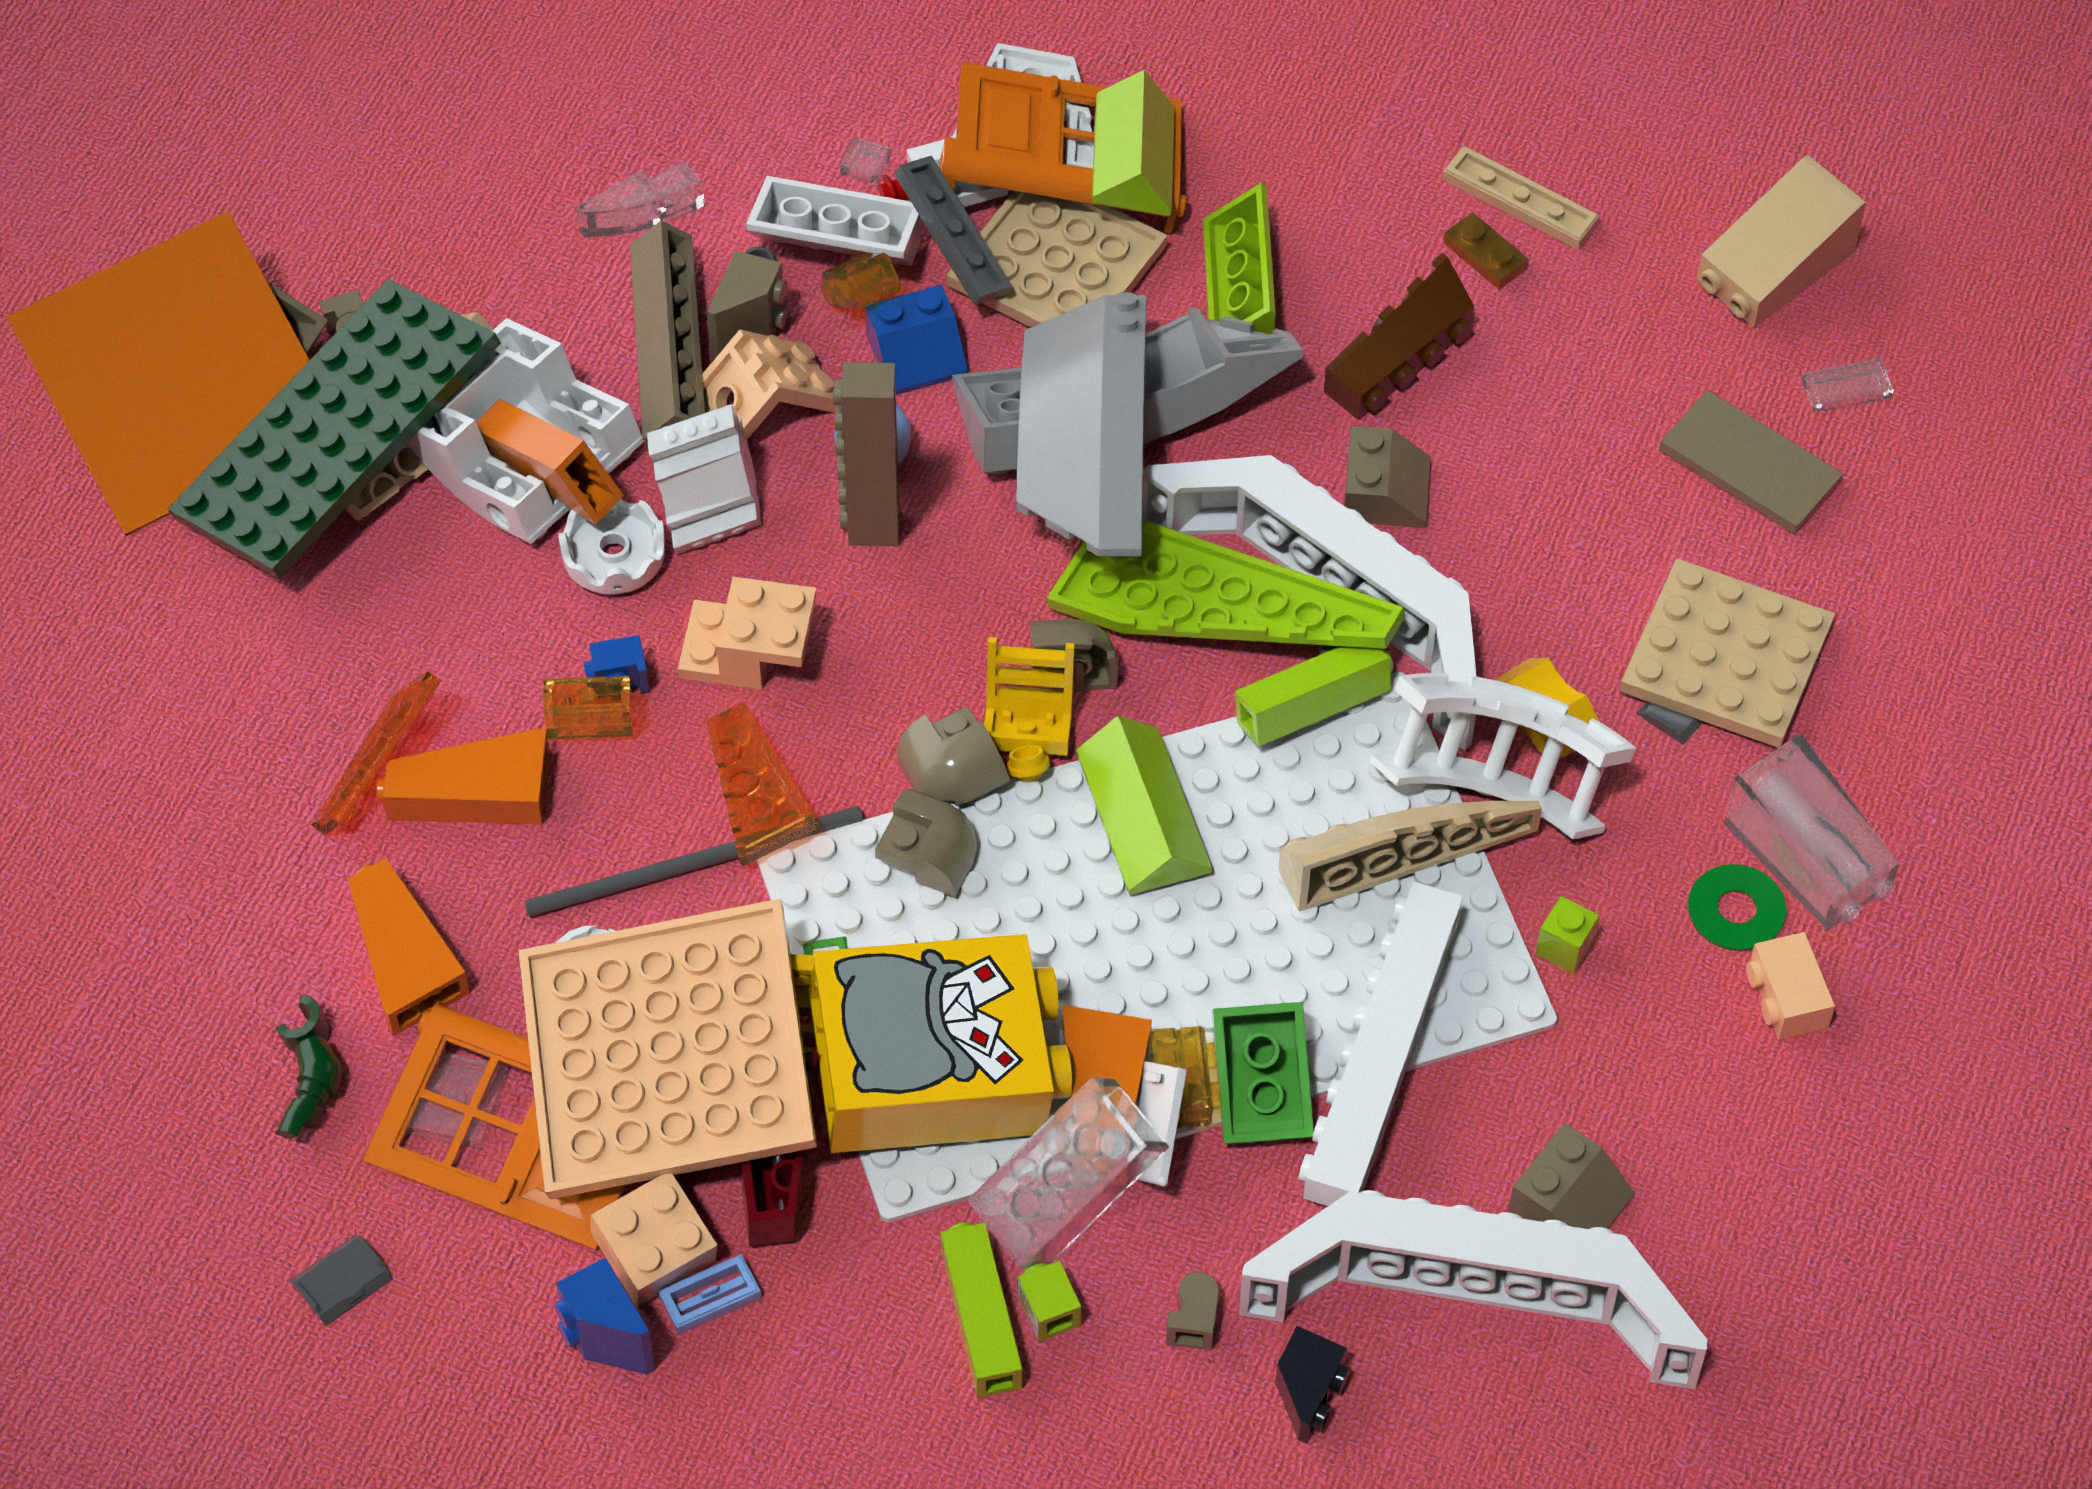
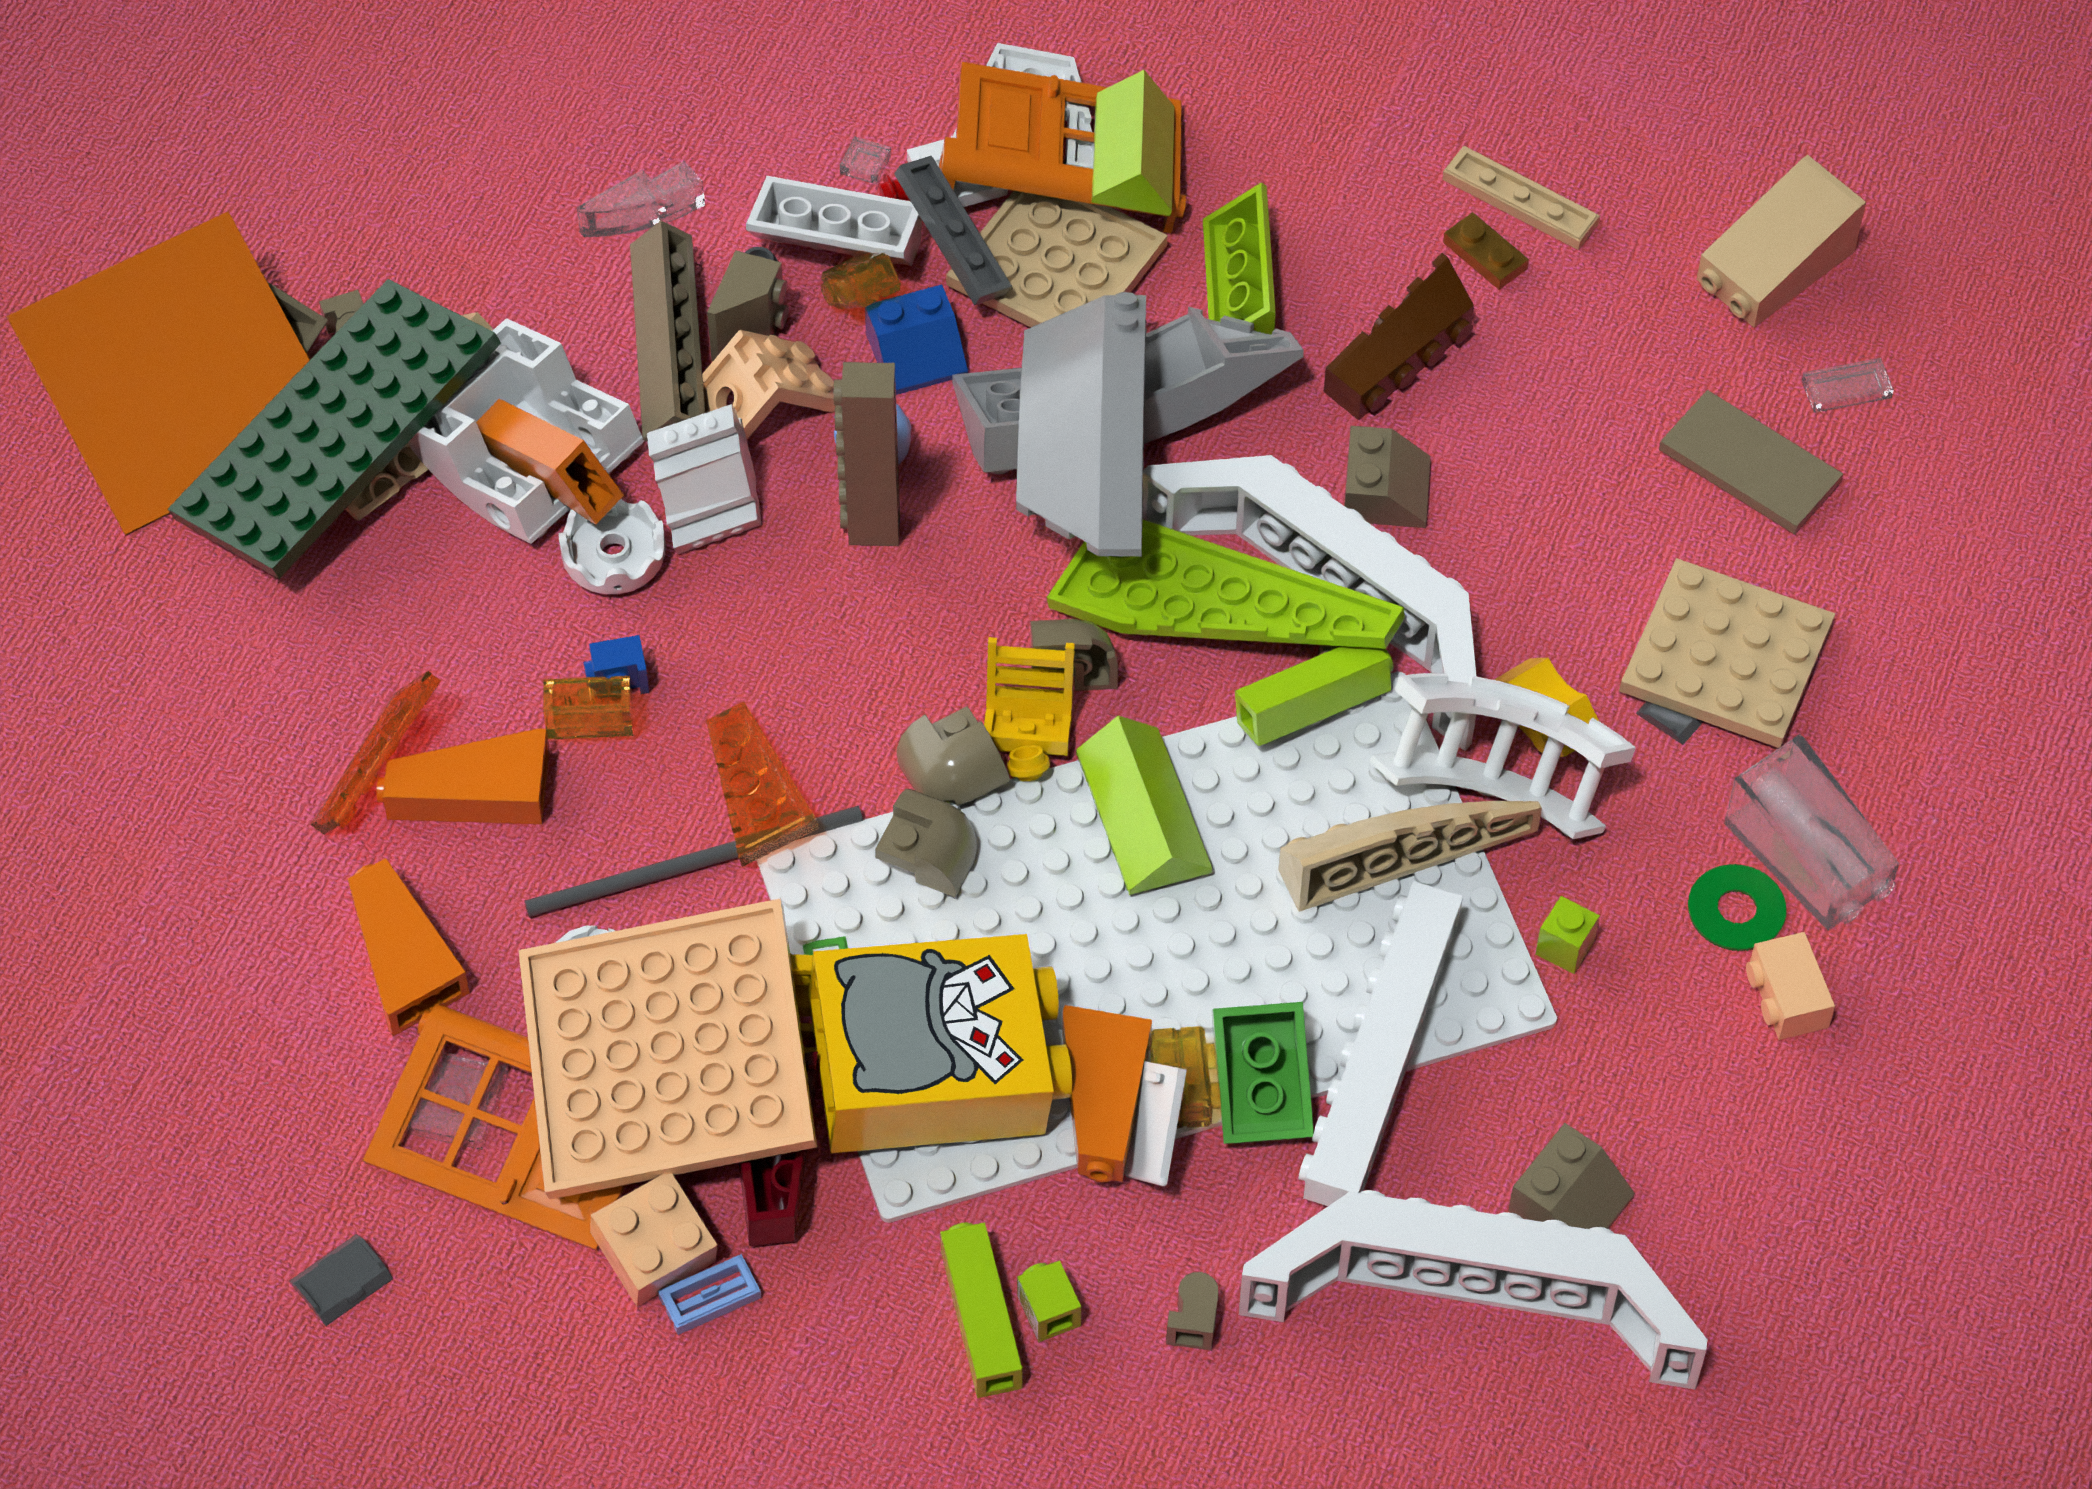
dark green piece [275,995,342,1139] -> none
blue slope [554,1257,655,1374] -> none
light nougat bracket [678,577,817,689] -> none
clear brick [967,1077,1170,1269] -> none
black slope [1275,1326,1351,1444] -> none

